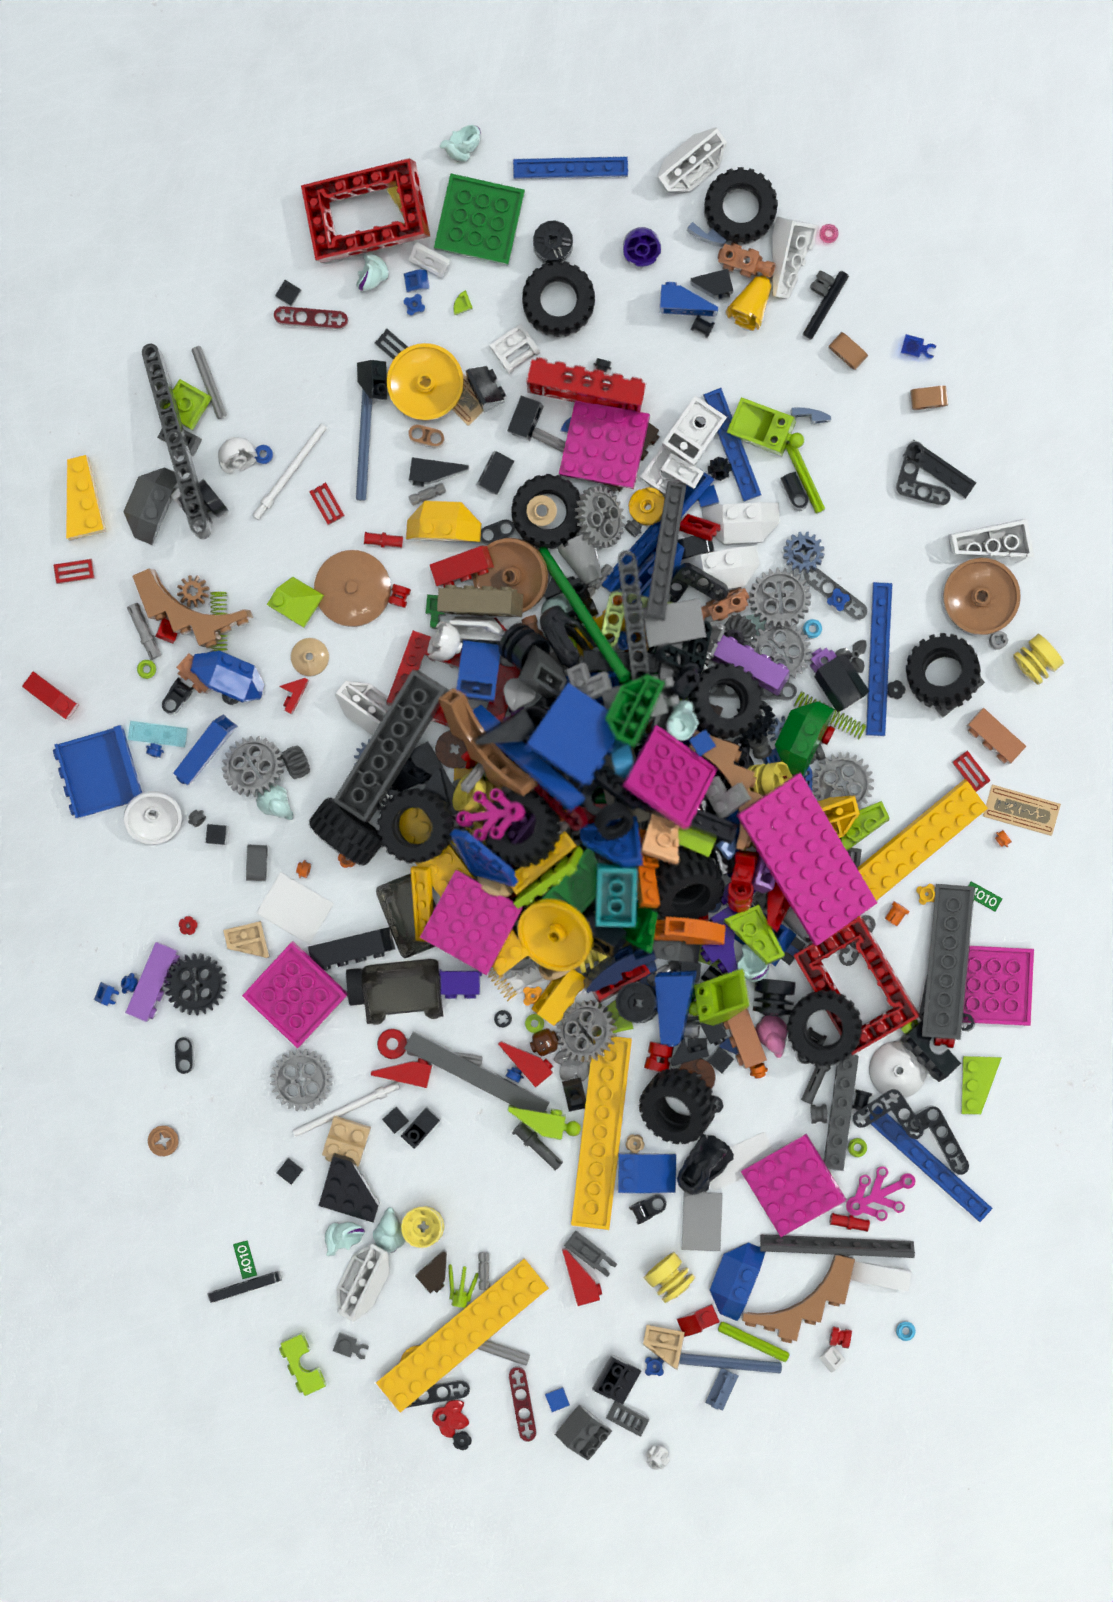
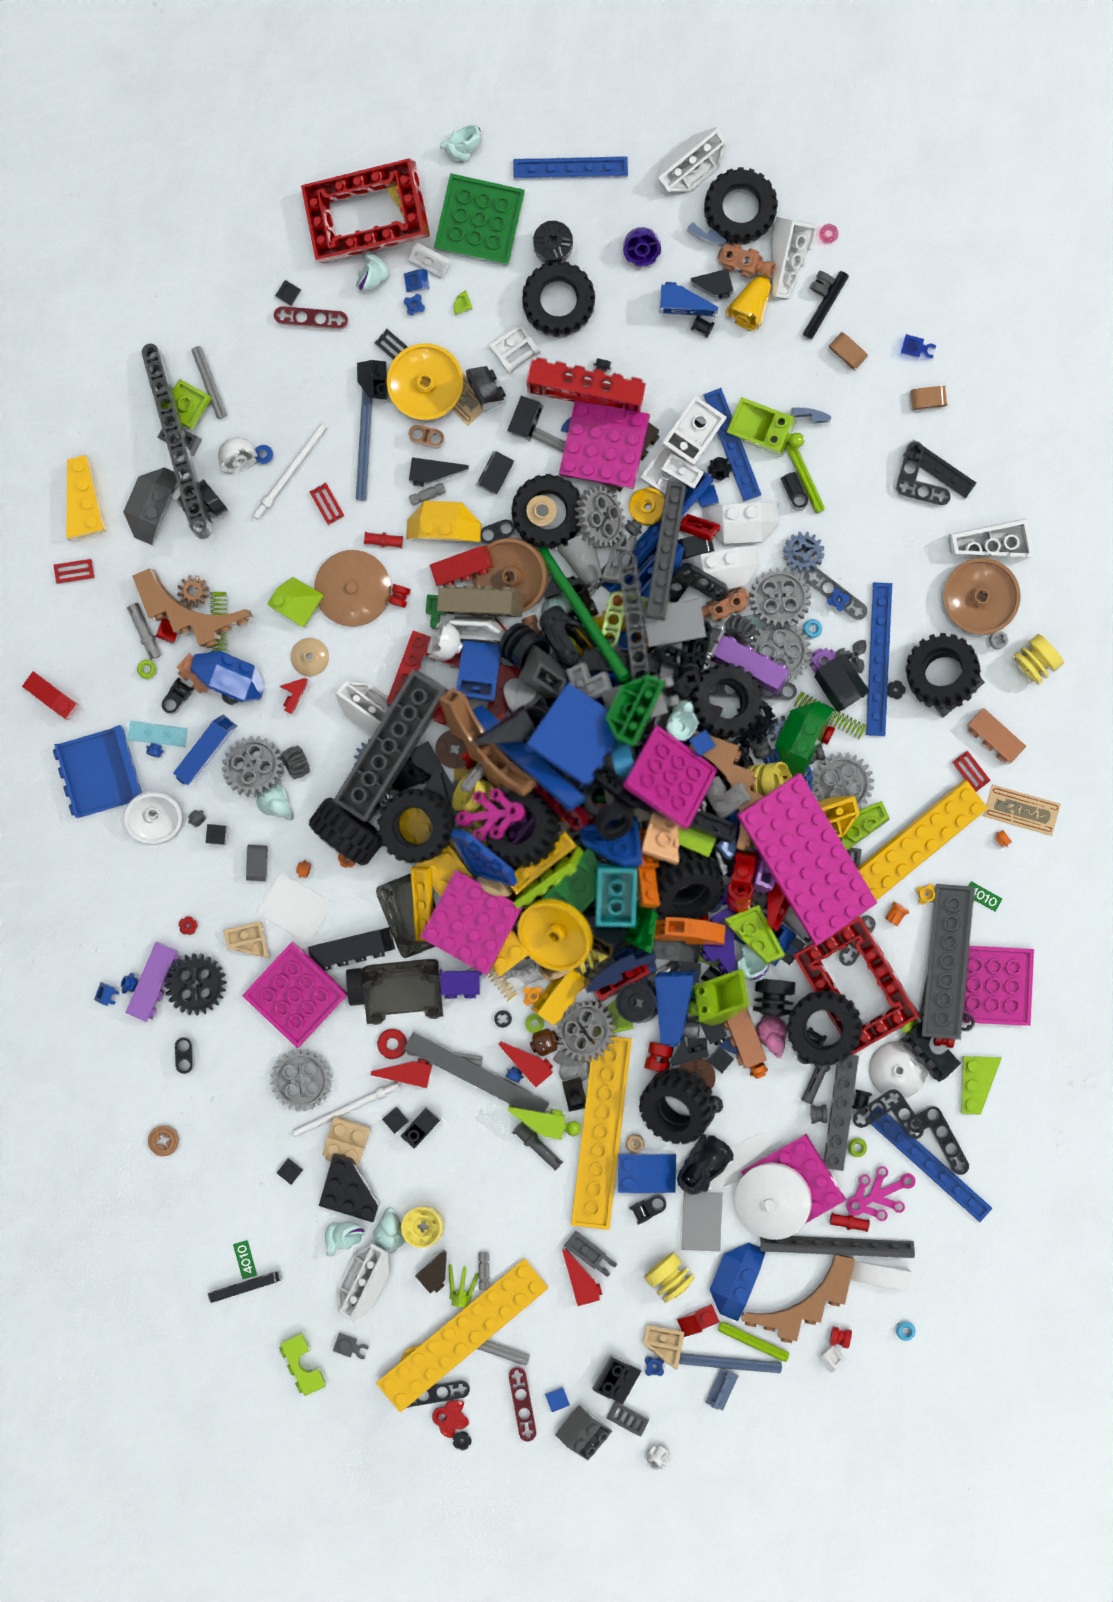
none -> light grey hinge [602,534,637,584]
none -> white dish [735,1163,812,1240]

